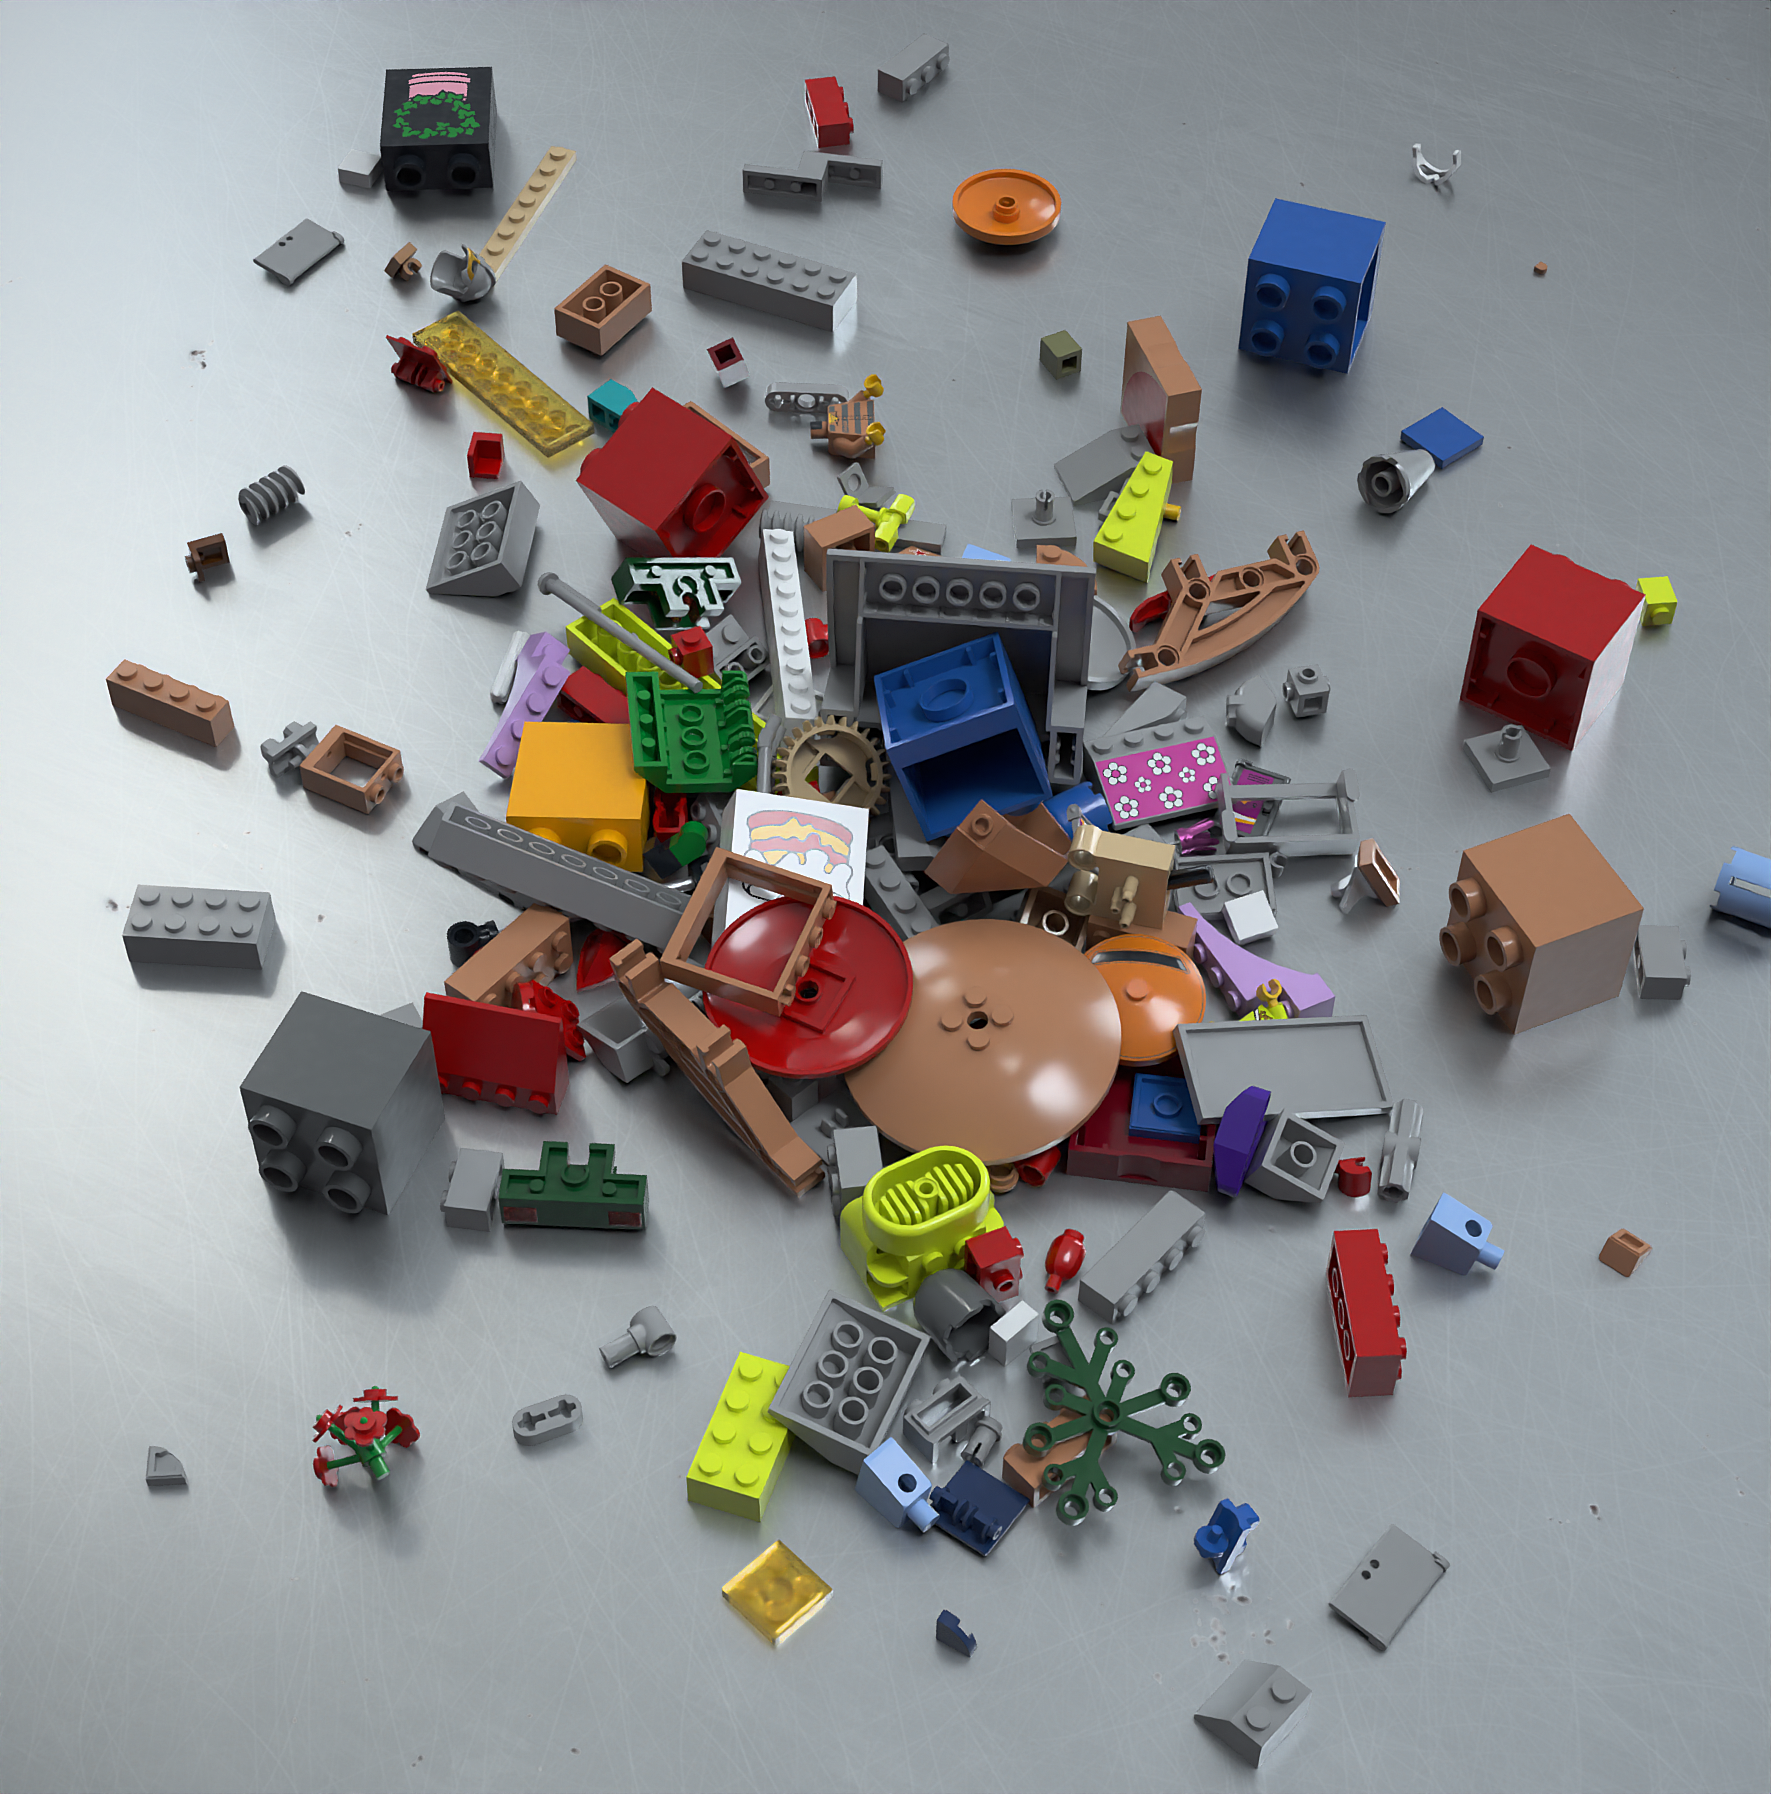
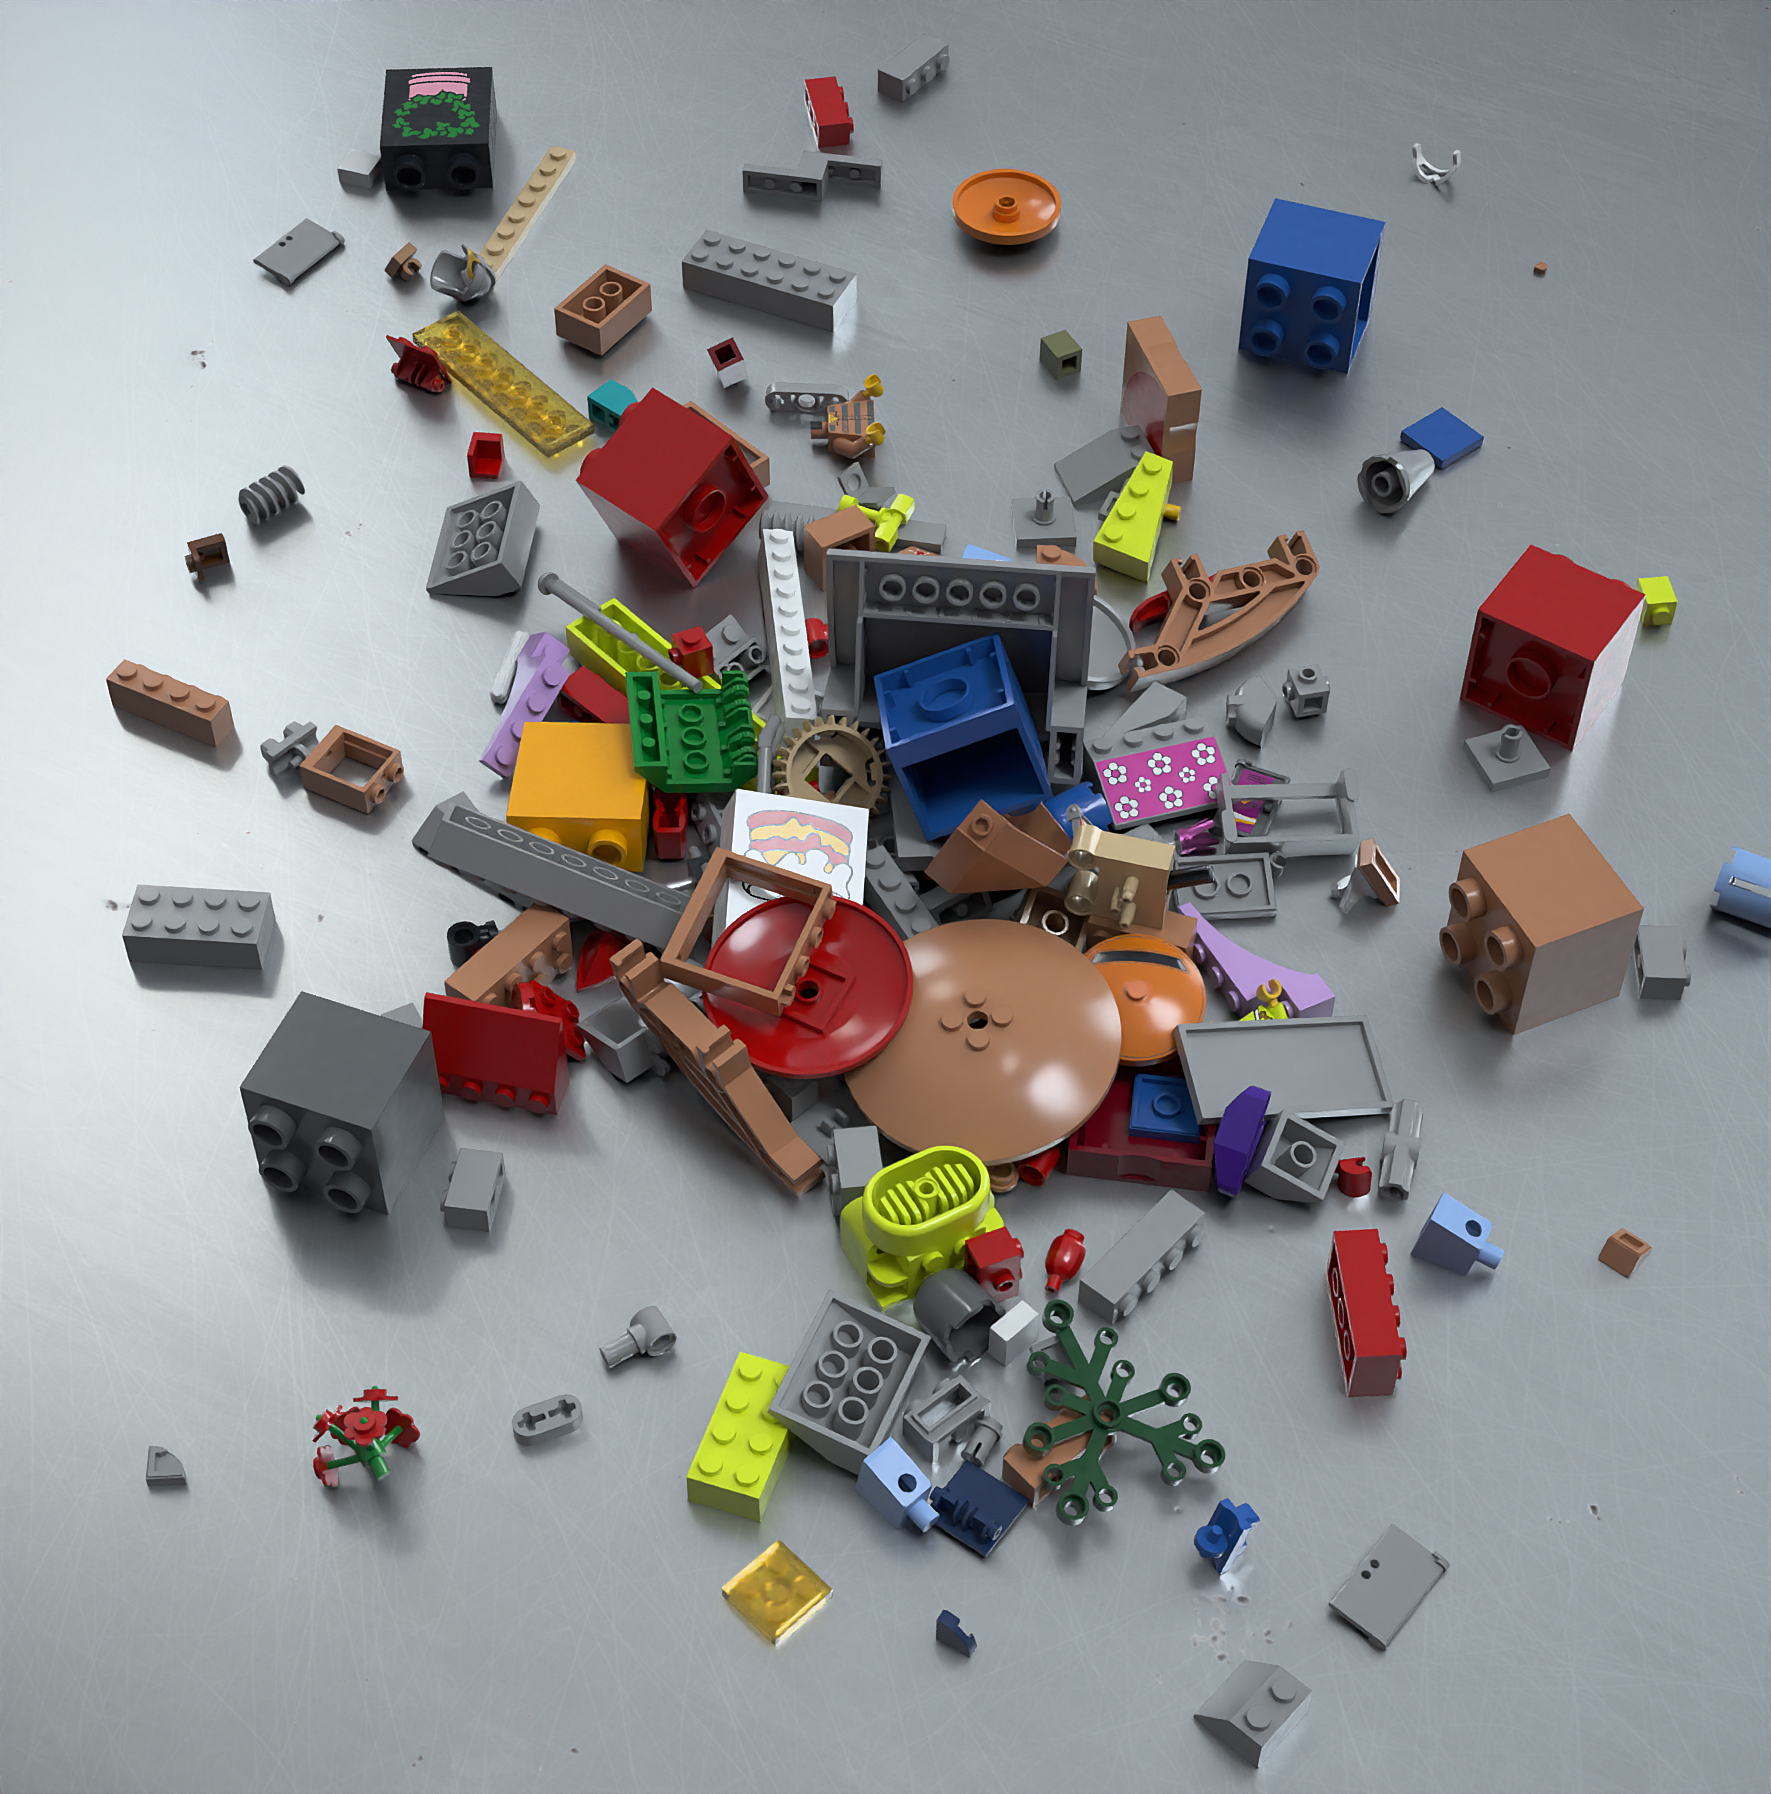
dark green piece [498,1141,649,1230] -> none
piece [611,557,742,630] -> none
leg [643,821,708,880] -> none
white piece [1222,890,1278,946] -> none

